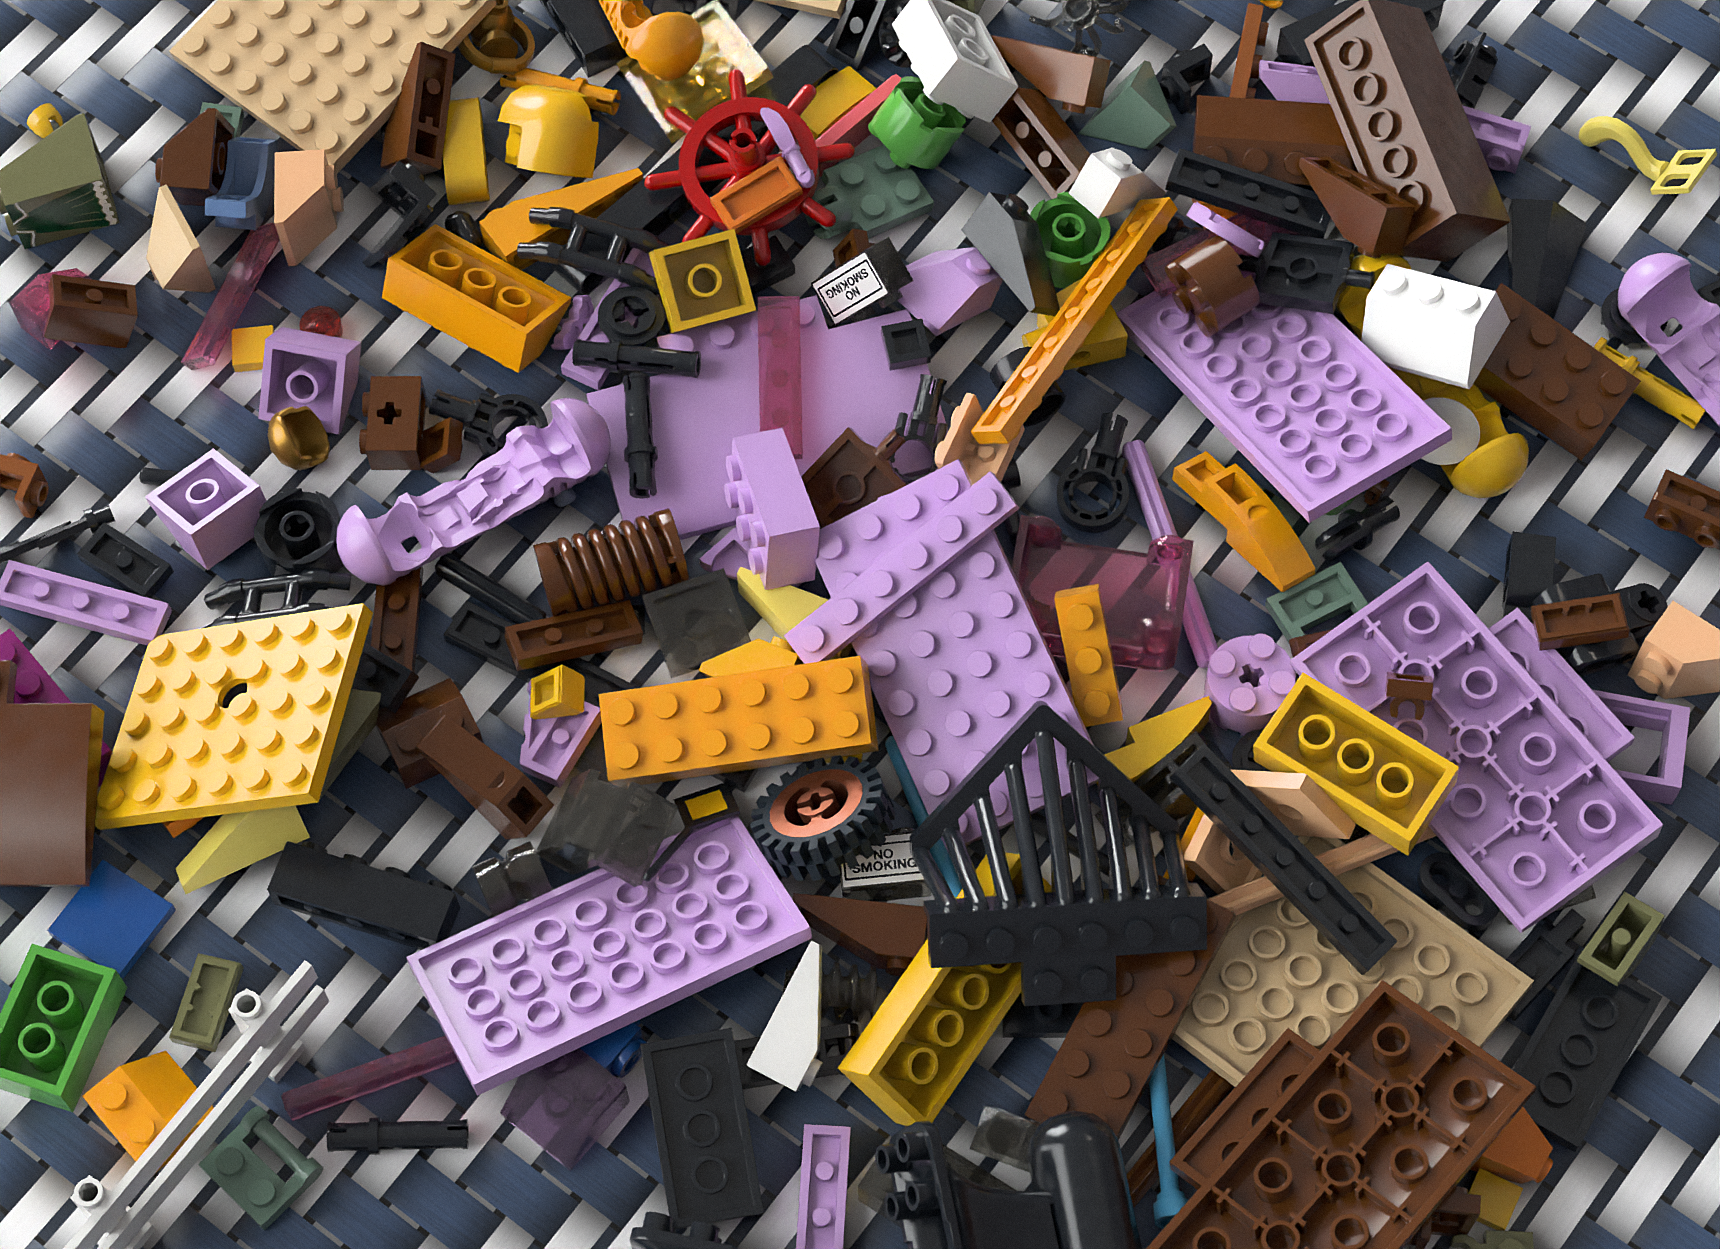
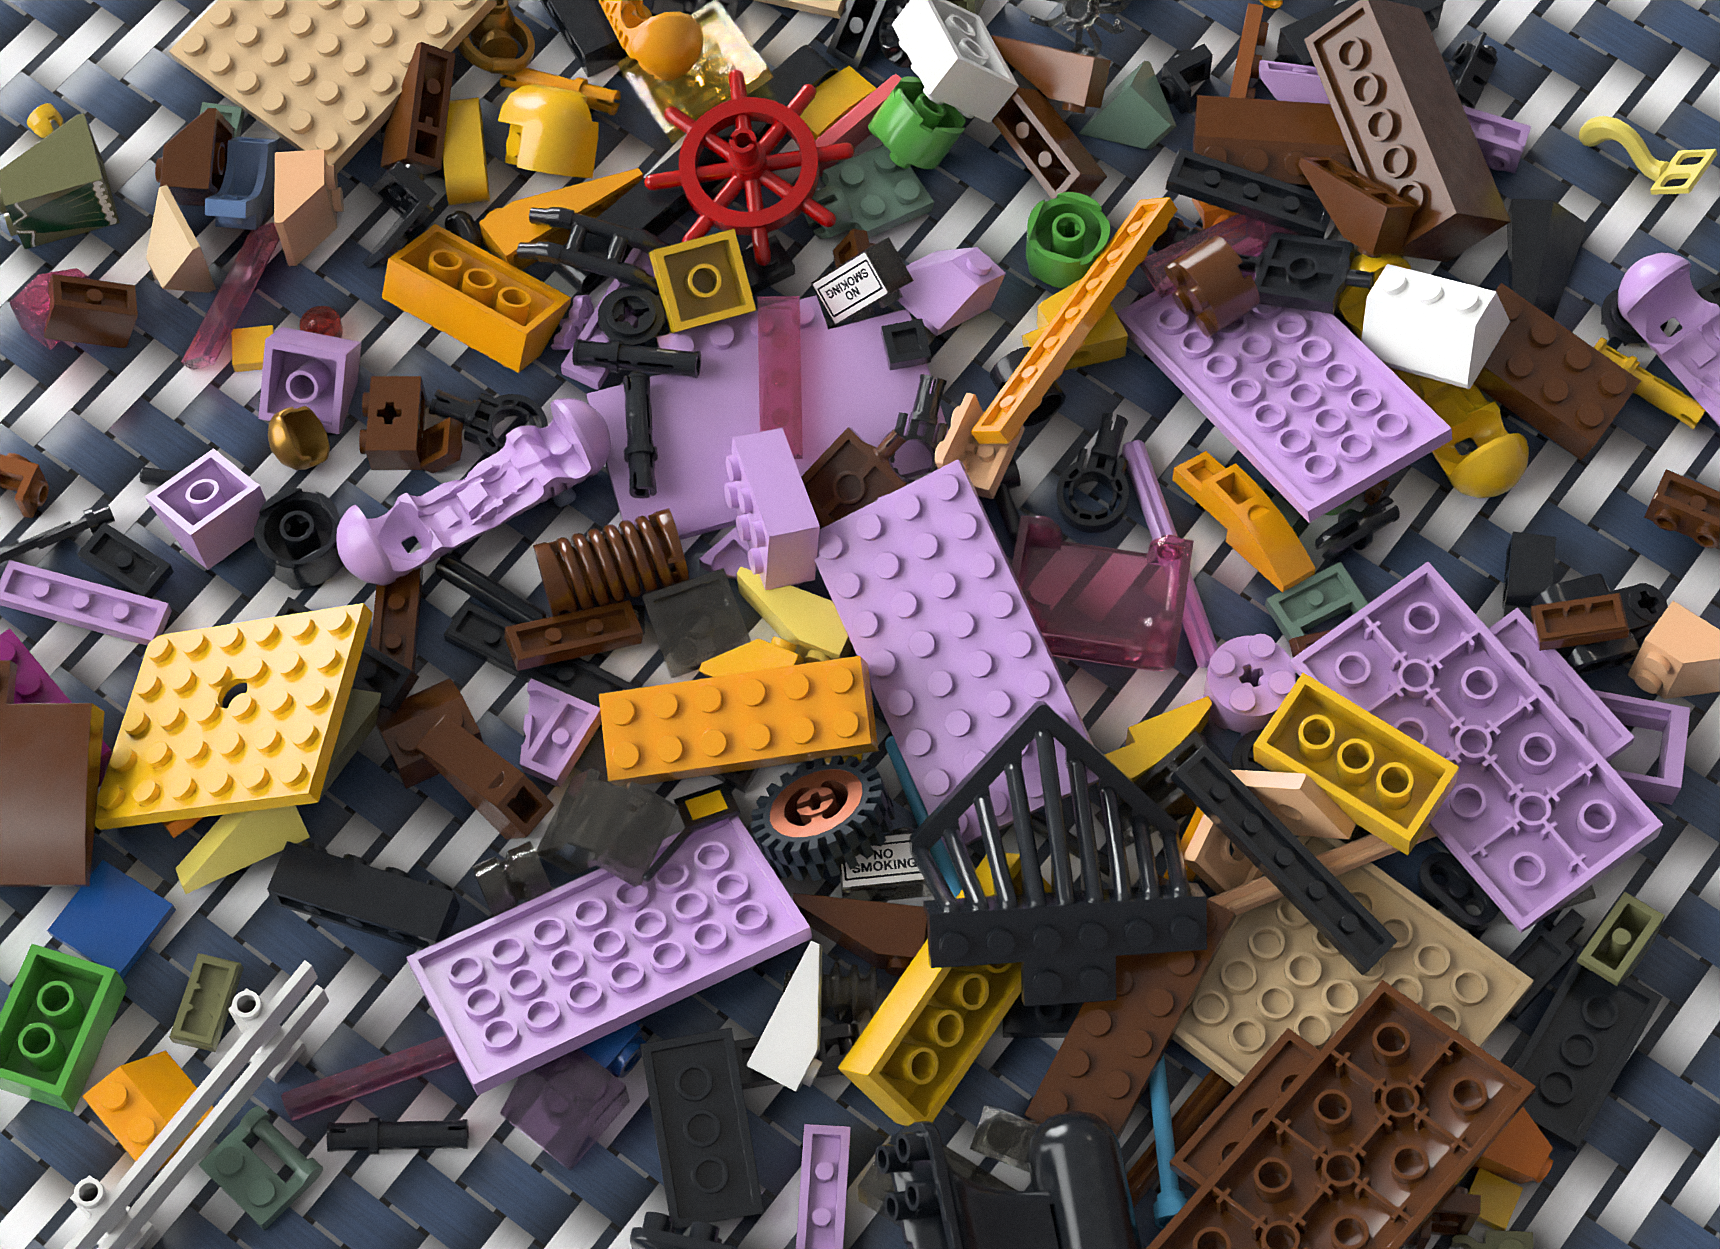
black piece [201,568,351,629] -> none
yellow slope [530,665,585,720] -> none
orange tile [710,156,803,234] -> none
lavender piece [760,107,815,188] -> none
lavender plate [784,471,1020,664] -> none
slope [961,192,1060,316] -> none
light orange brick [1054,584,1123,727] -> none
white slope [1069,148,1166,219] -> none
lavender tile [1186,202,1266,258] -> none
reddish brown tile [1385,672,1433,720] -> none
white sticker [1421,398,1480,465] -> none

